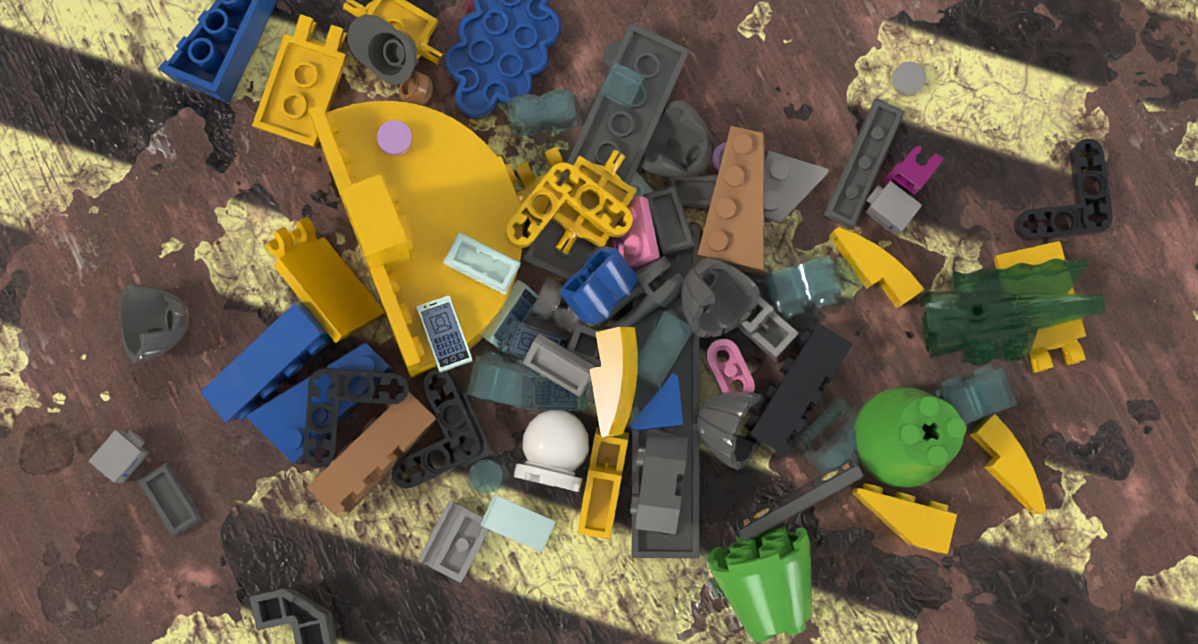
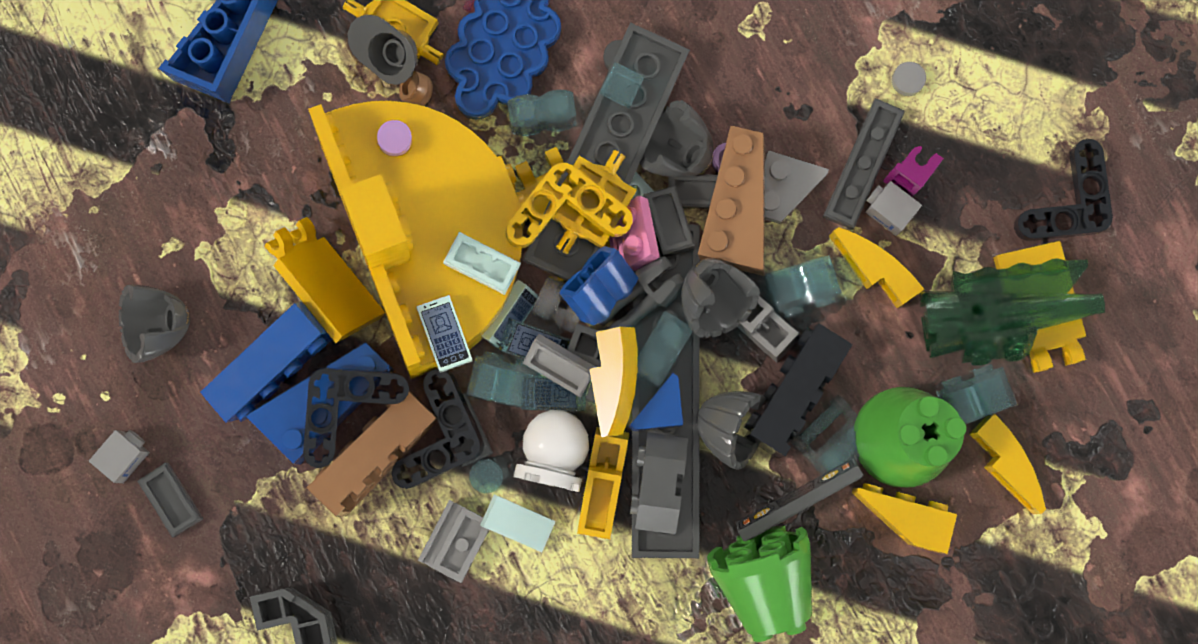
yellow tile [252,14,348,148] -> none
bright pink plate [706,339,755,393] -> none

